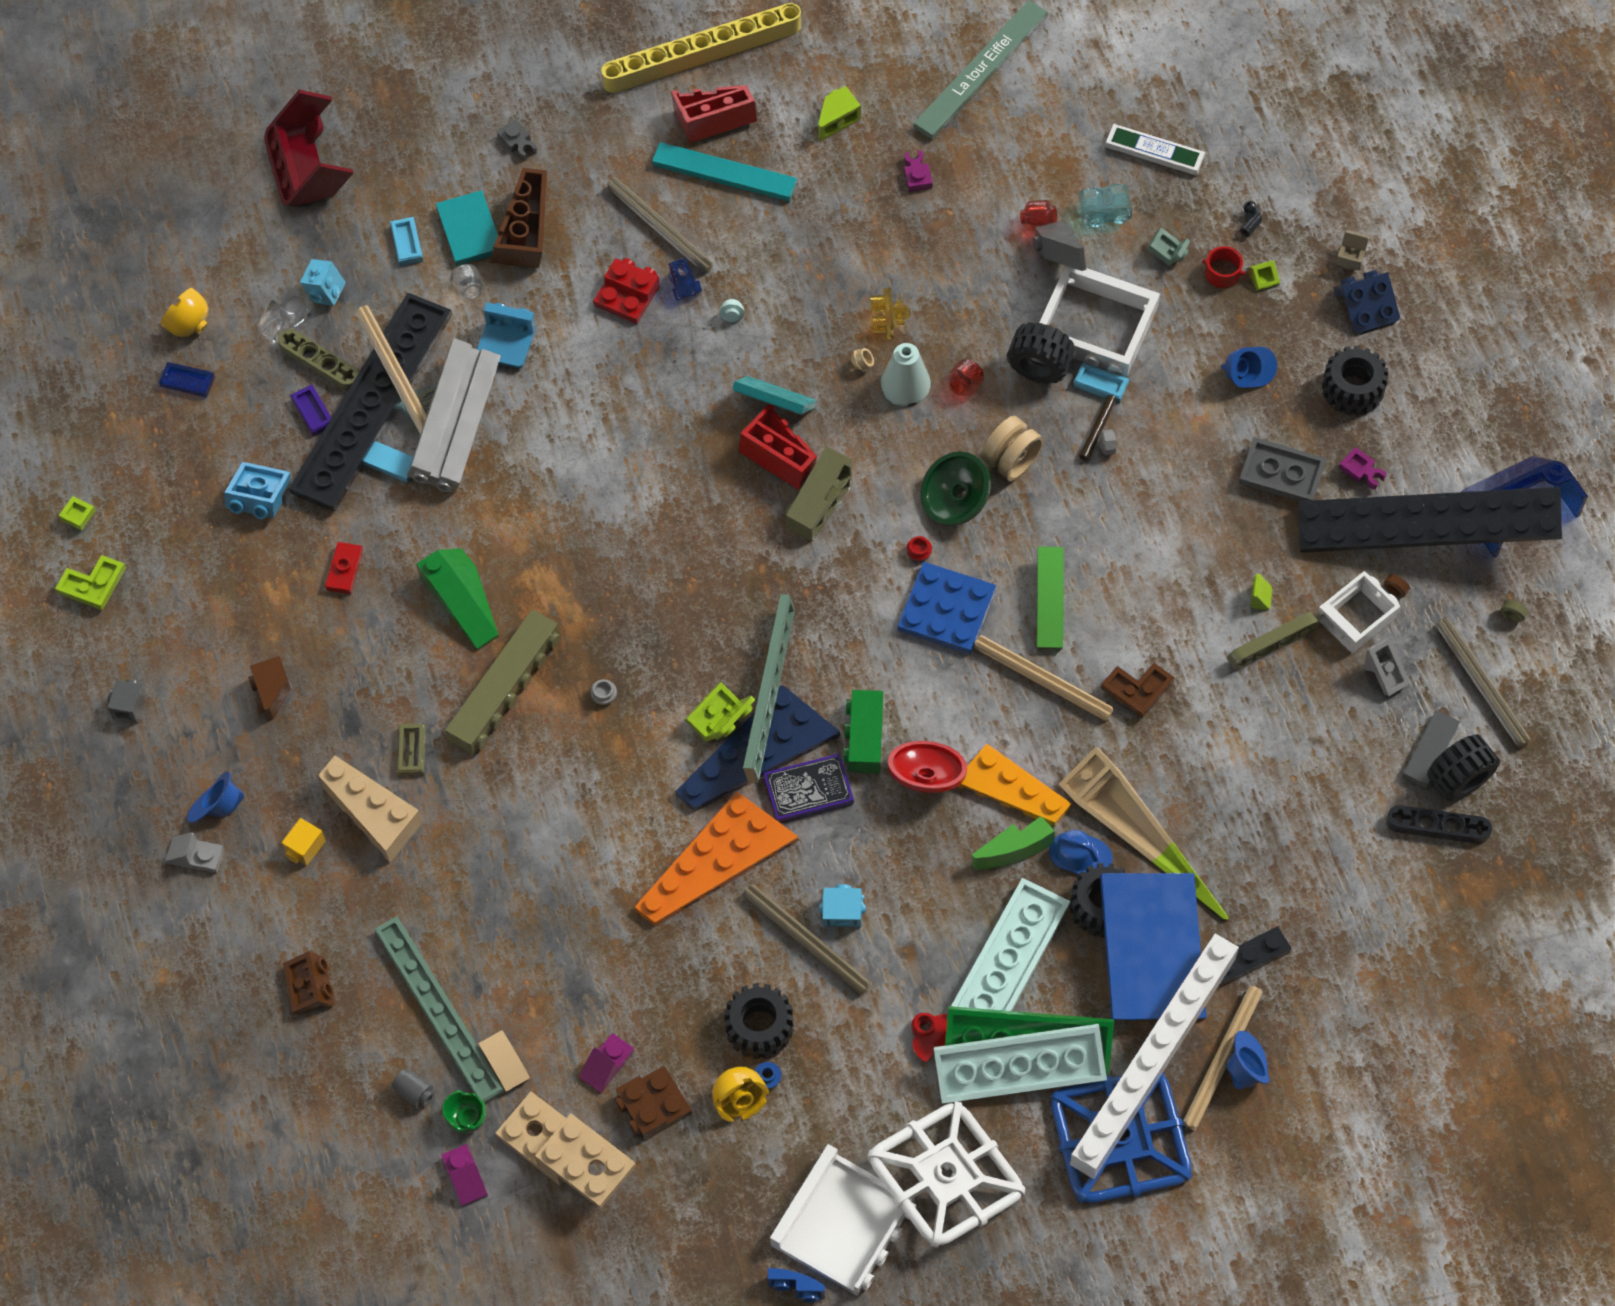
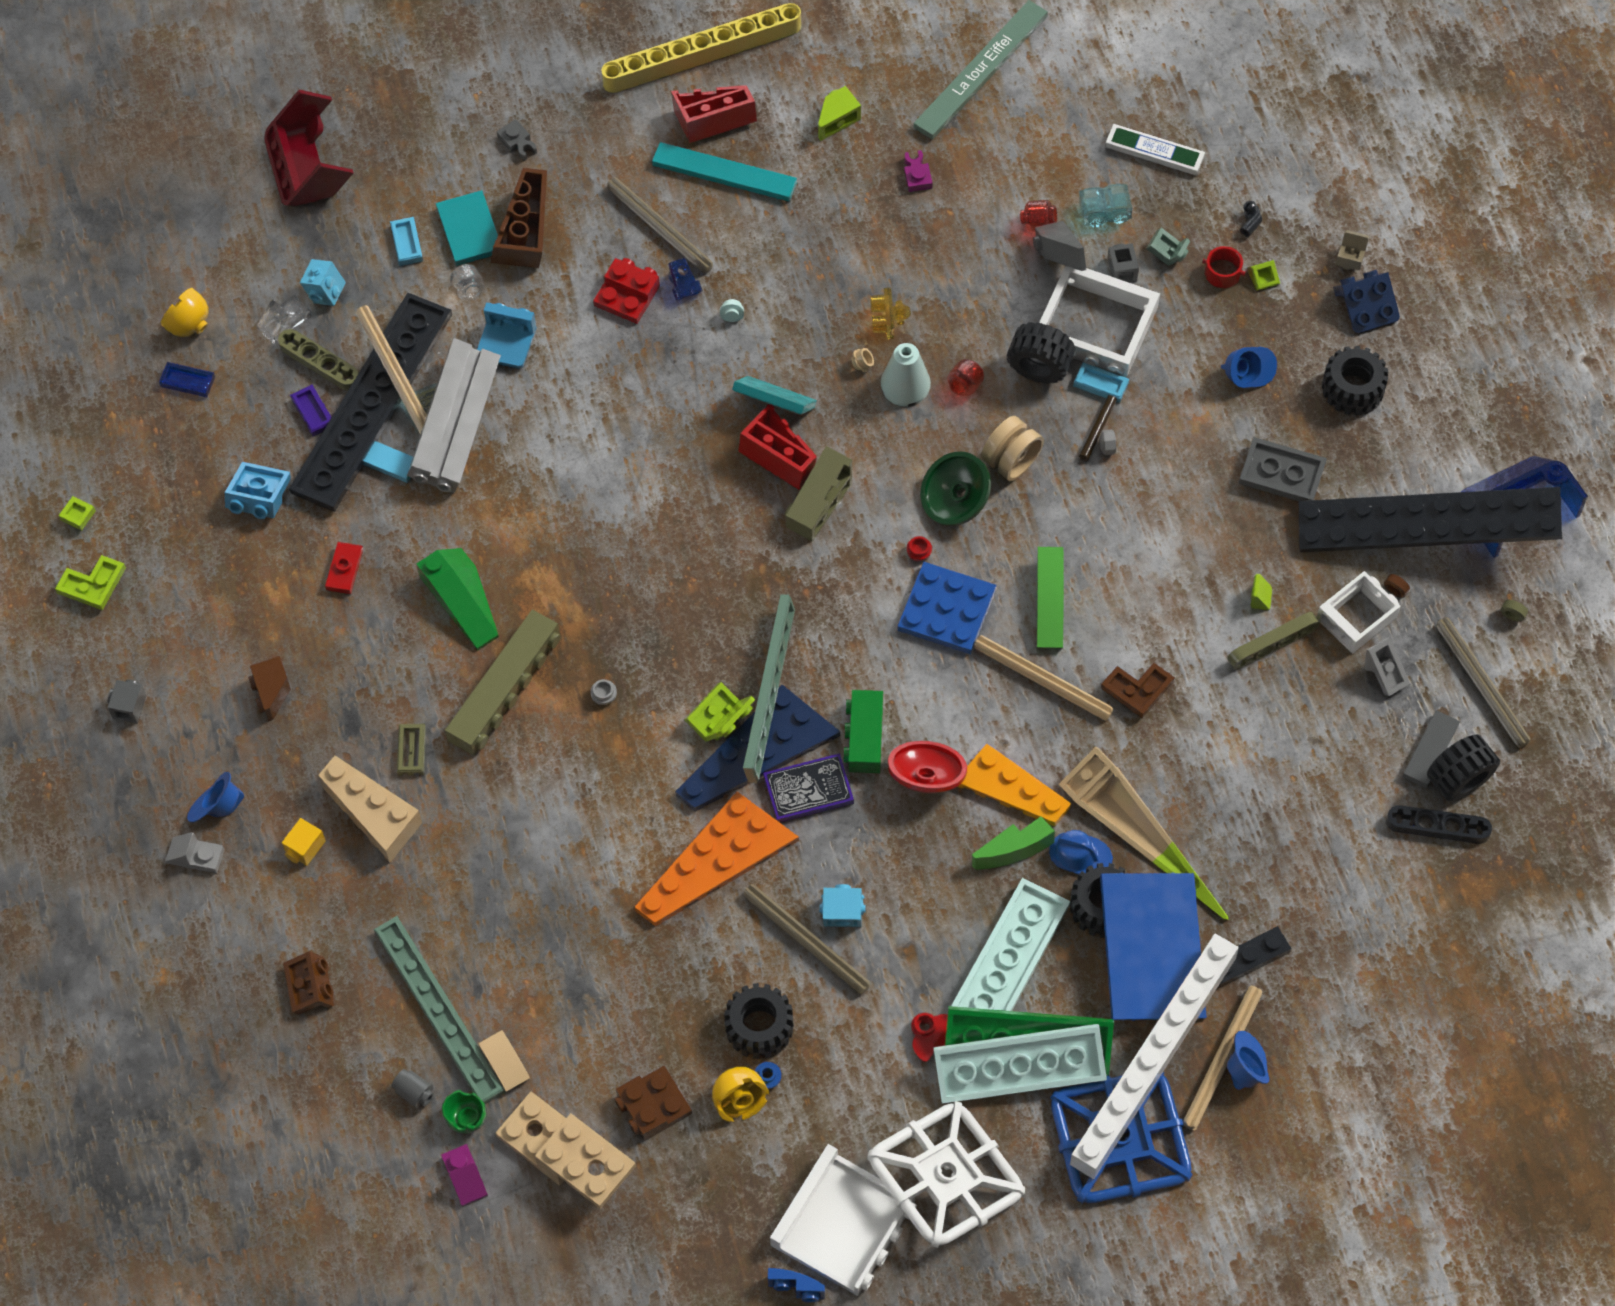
magenta slope [579,1033,635,1094] -> none
magenta plate [1339,447,1387,490] -> none
none -> dark grey brick [1107,243,1139,283]

